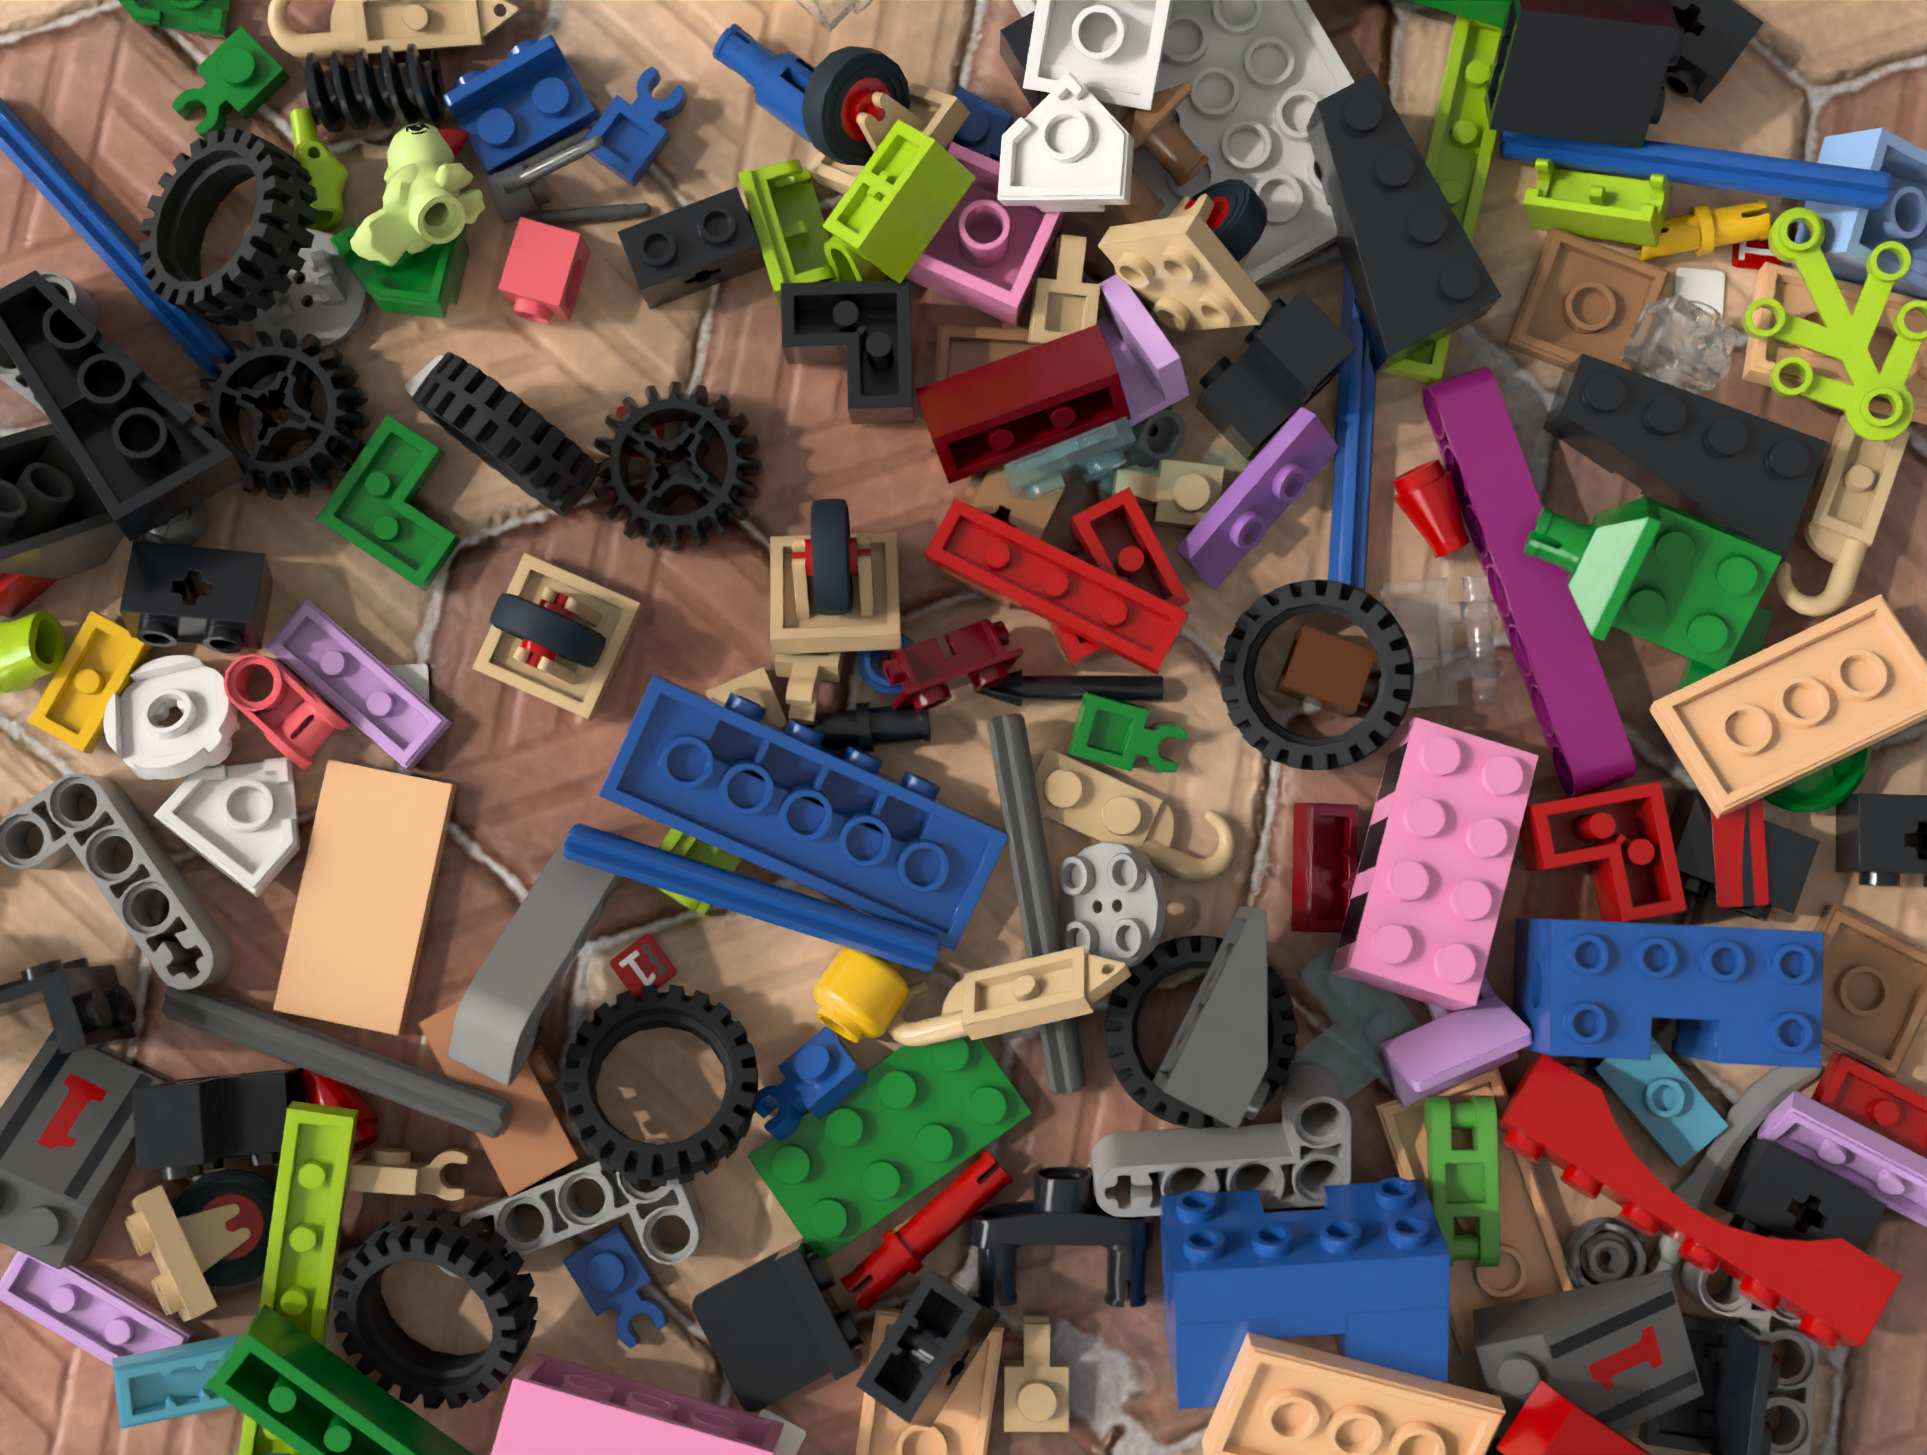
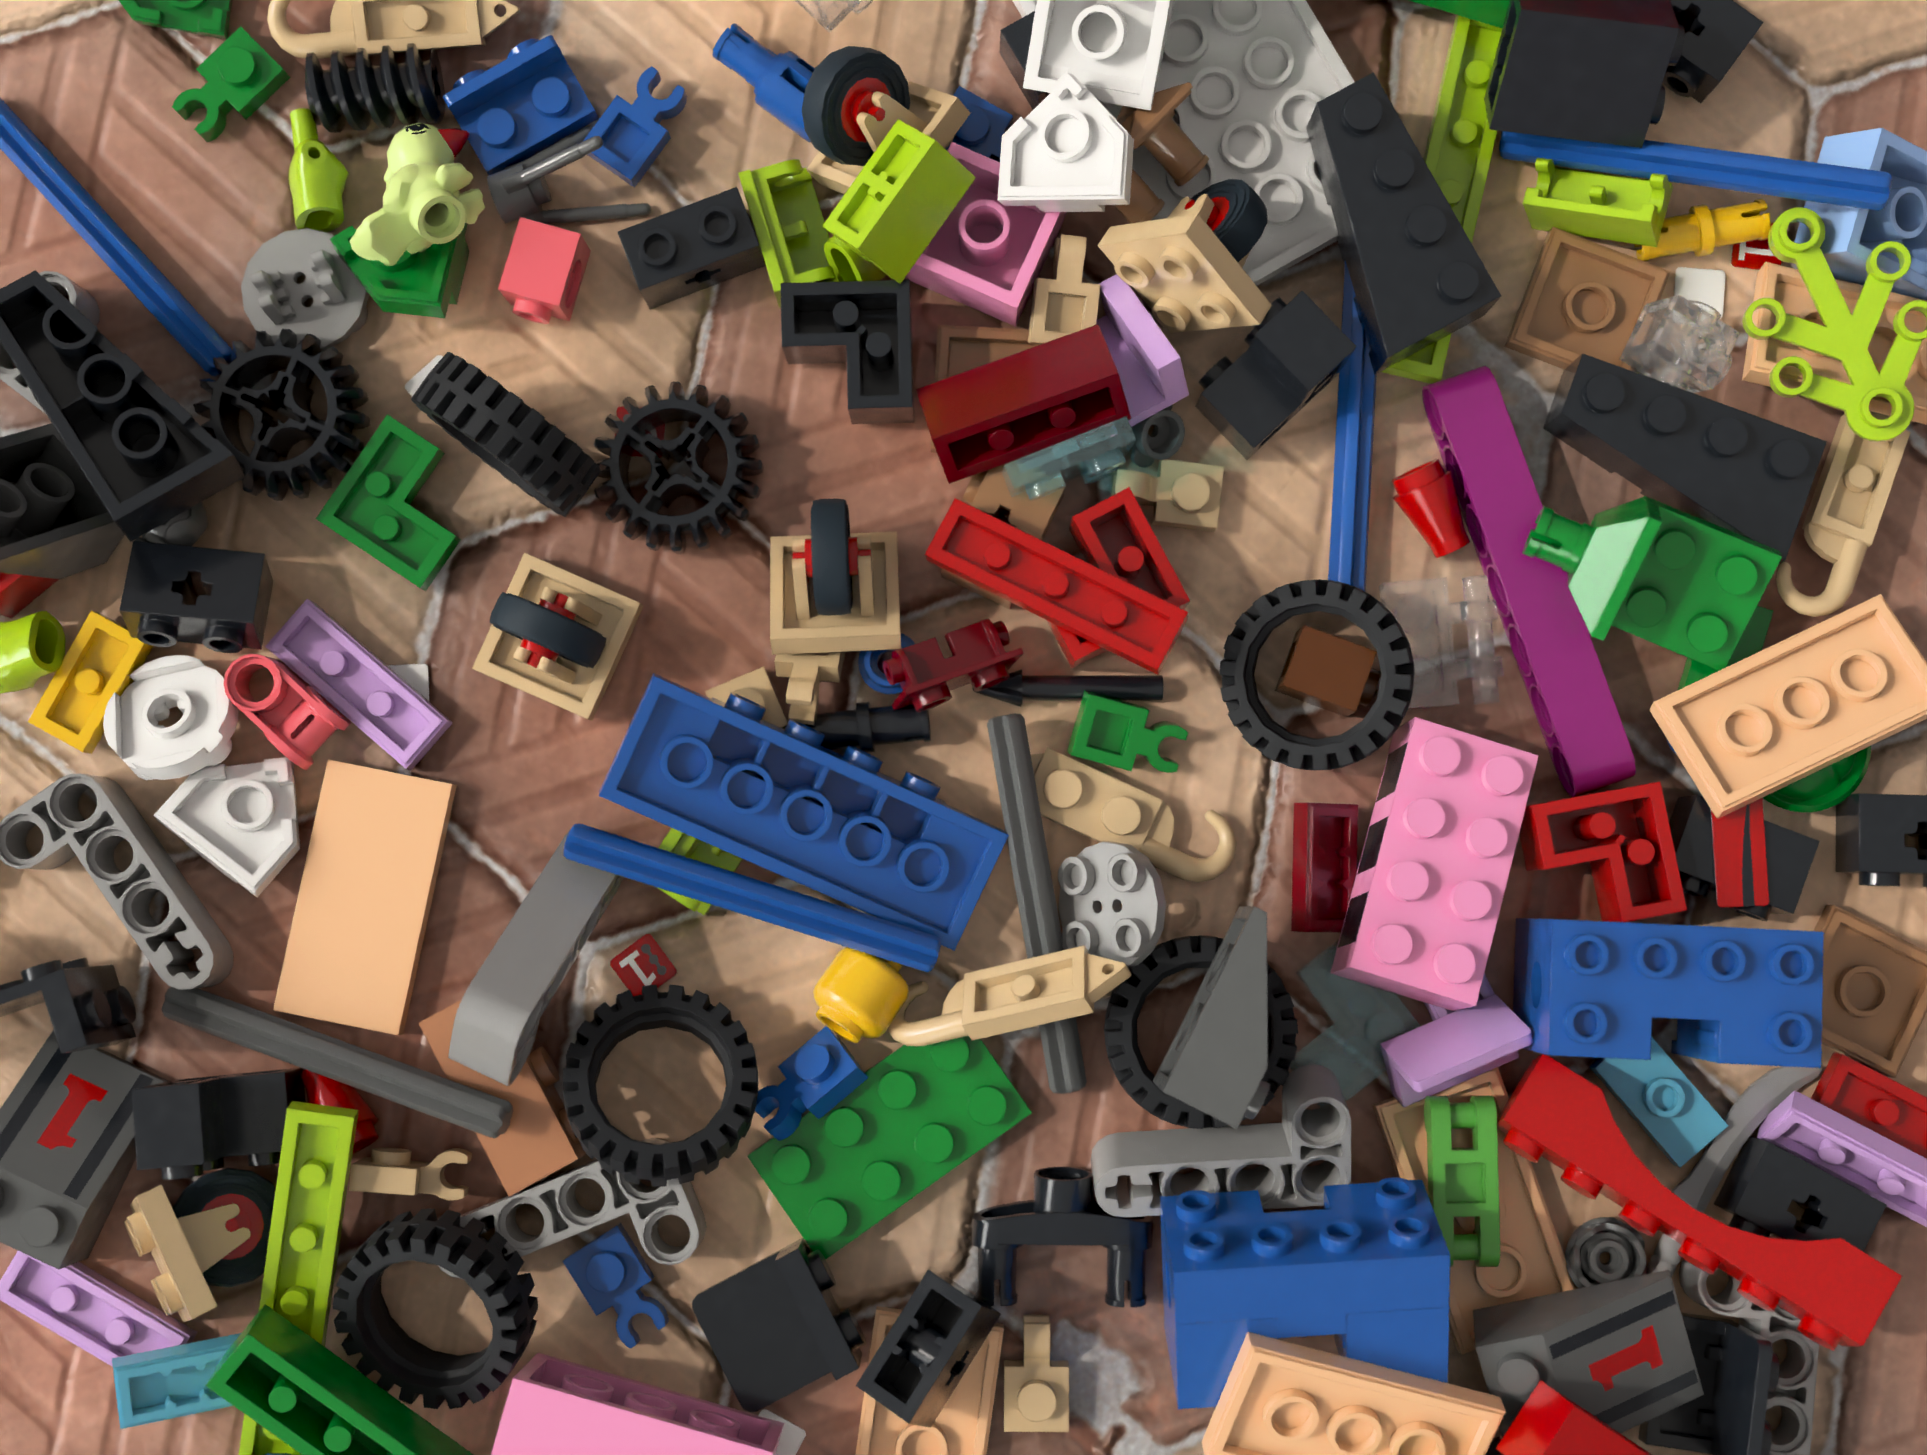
black tyre [140,128,318,326] -> none
red pin [840,1149,1013,1311] -> none
medium lavender plate [1175,406,1339,590] -> none

